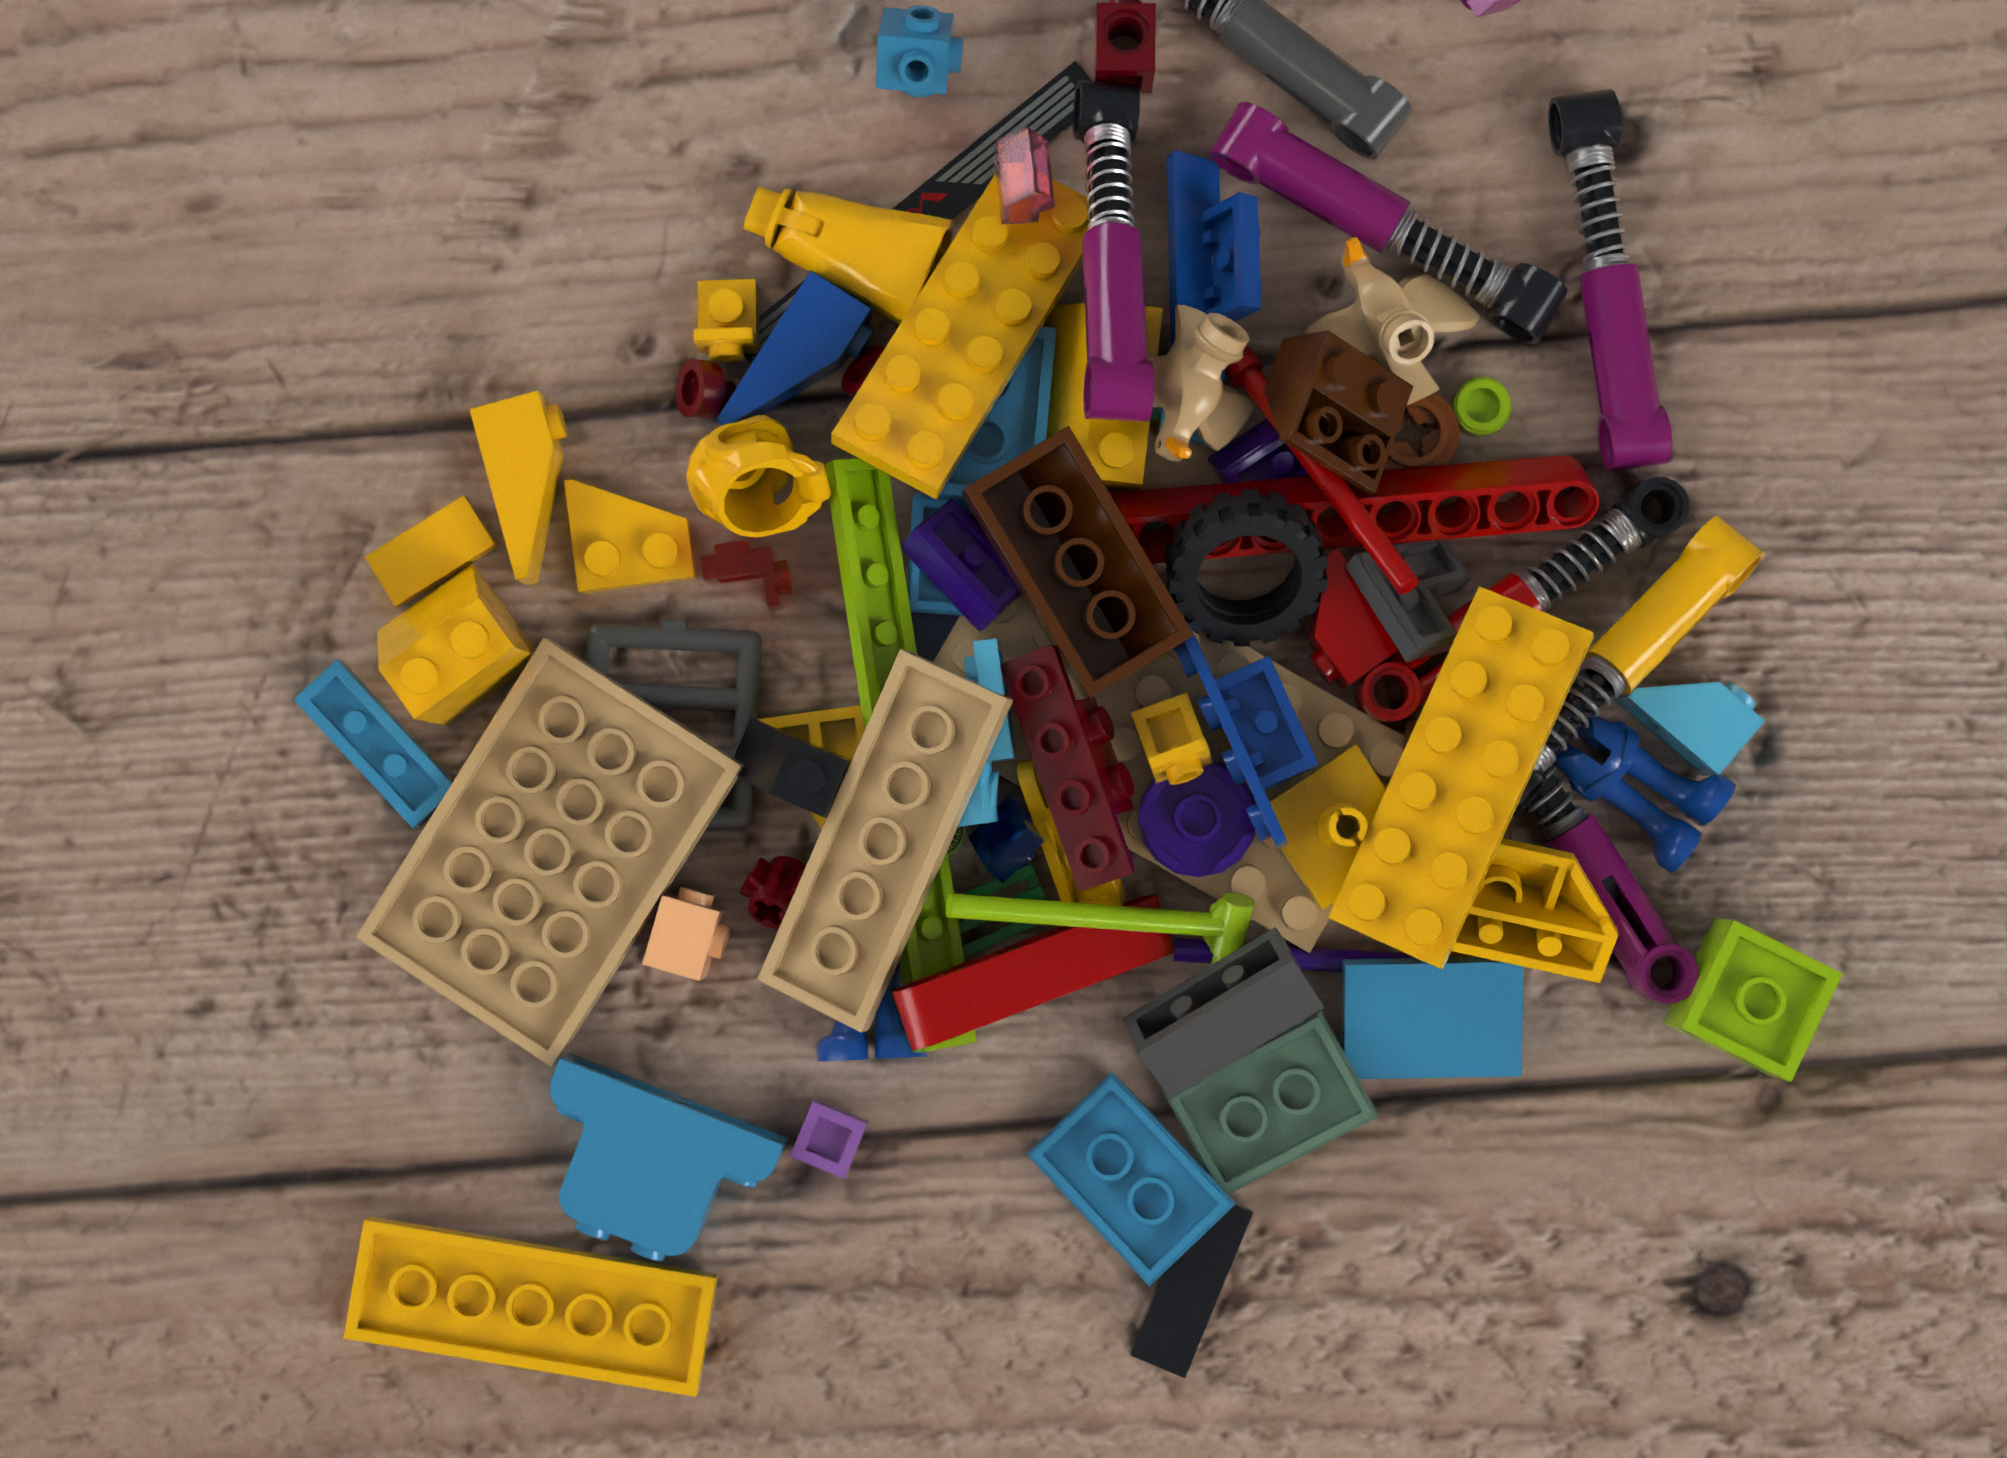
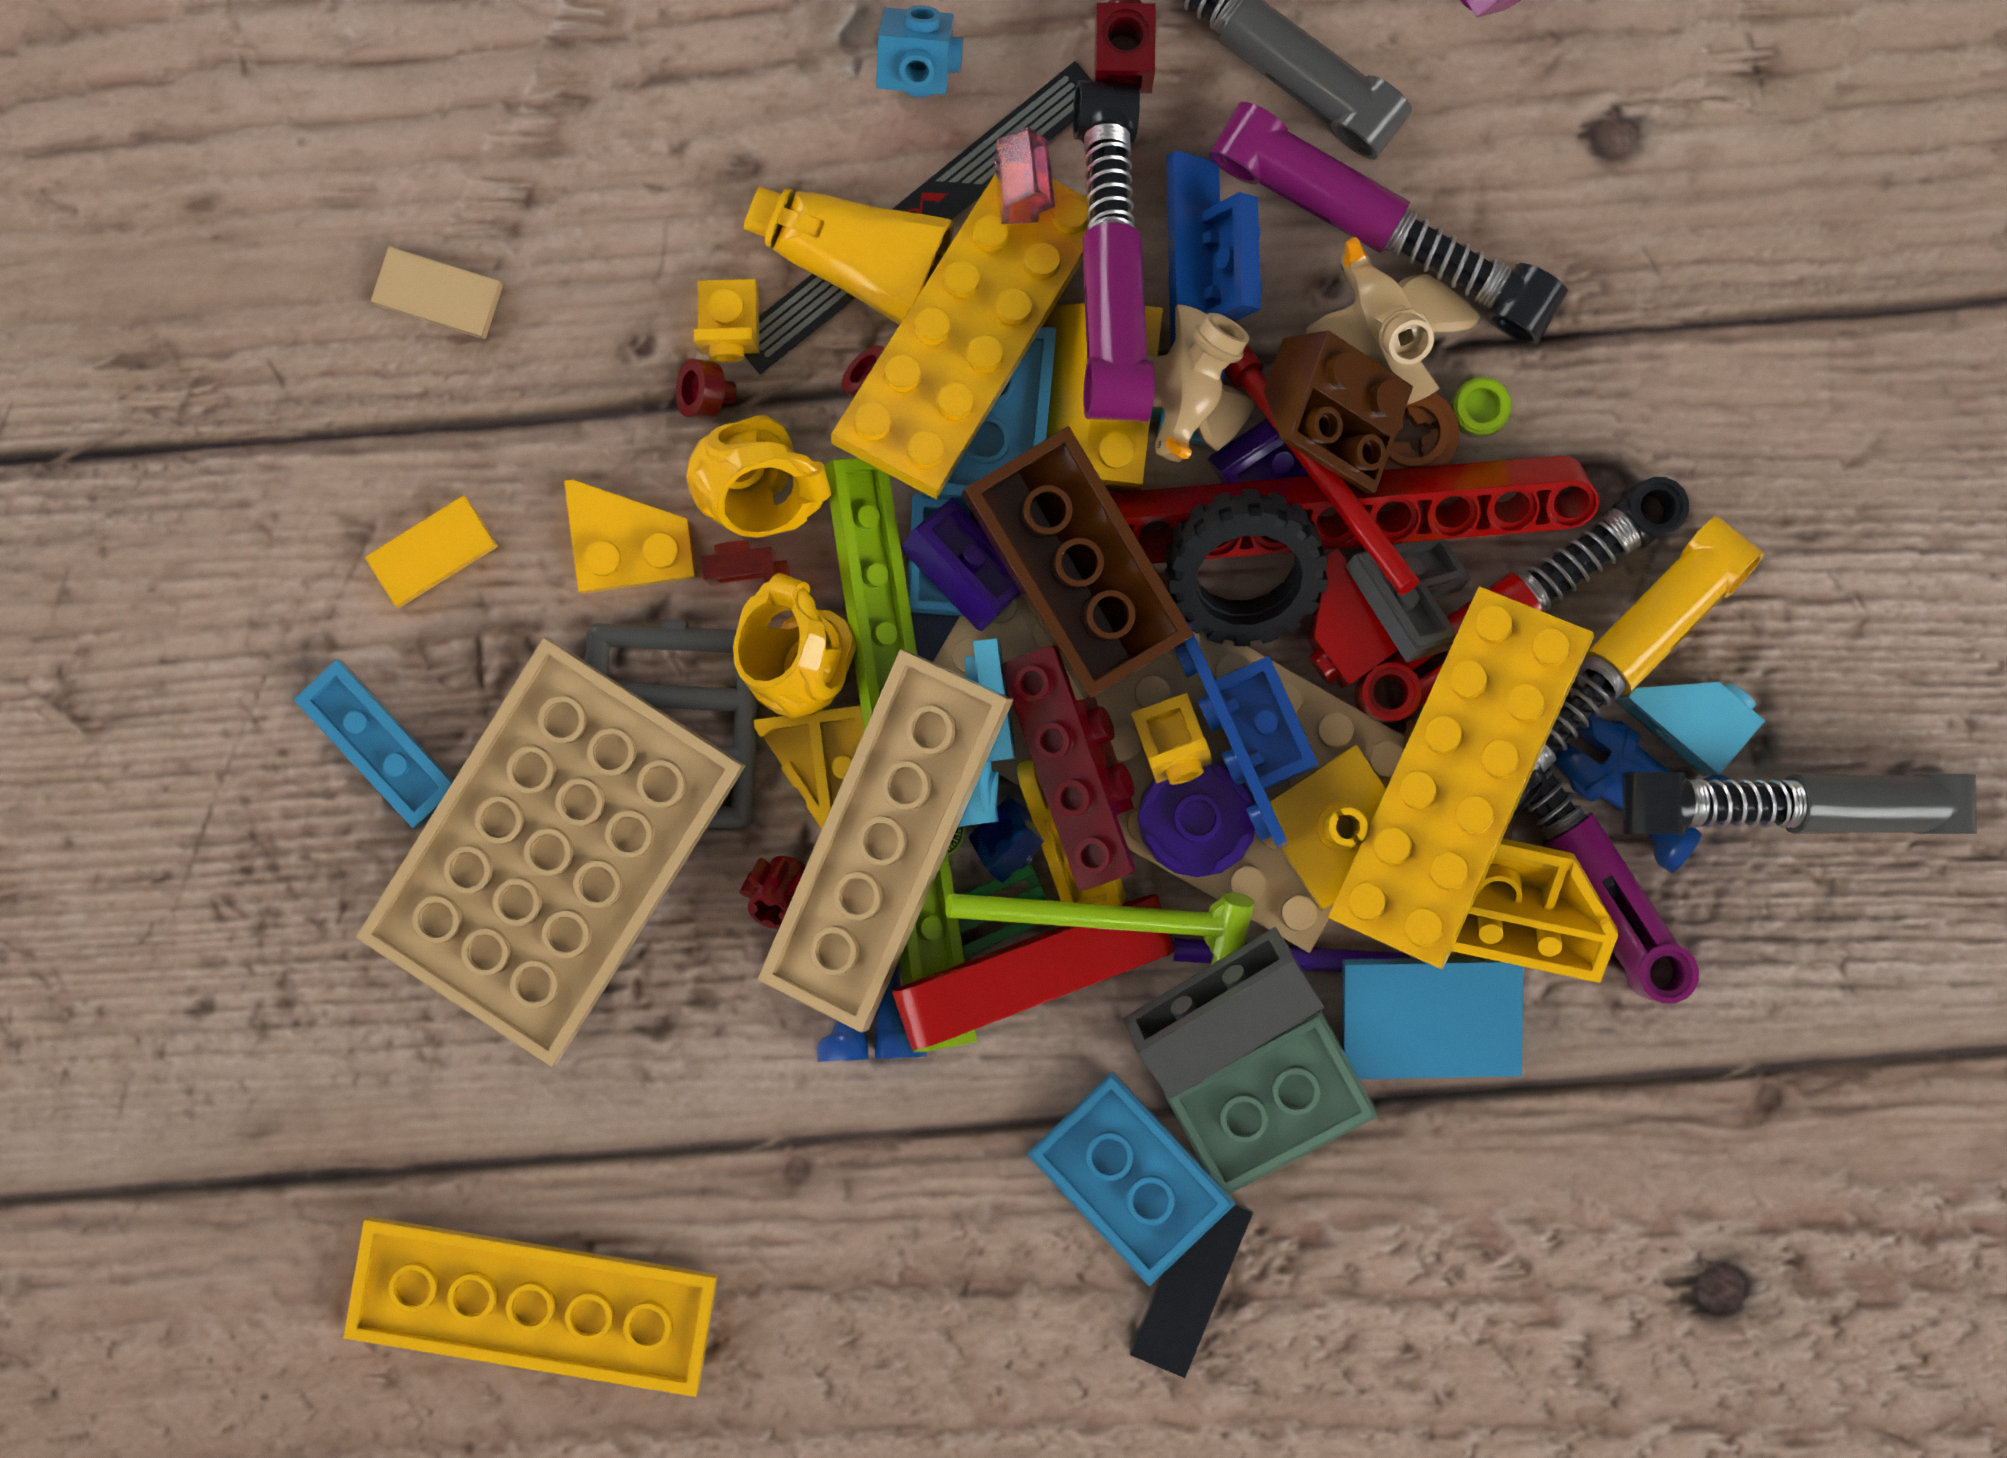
yellow slope [377,563,536,726] -> none
yellow slope [469,390,568,586] -> none
dark azure brick [550,1053,788,1261] -> none
light nougat brick [642,886,731,981] -> none
blue slope [716,271,875,426] -> none
black slope [734,717,852,818] -> none
medium lavender plate [790,1099,868,1179] -> none
piece [1548,89,1673,471] -> none
lime container [1663,918,1843,1082] -> none
none -> tan tile [371,246,503,340]
none -> yellow helmet [733,573,856,718]
none -> piece [1622,772,1977,834]

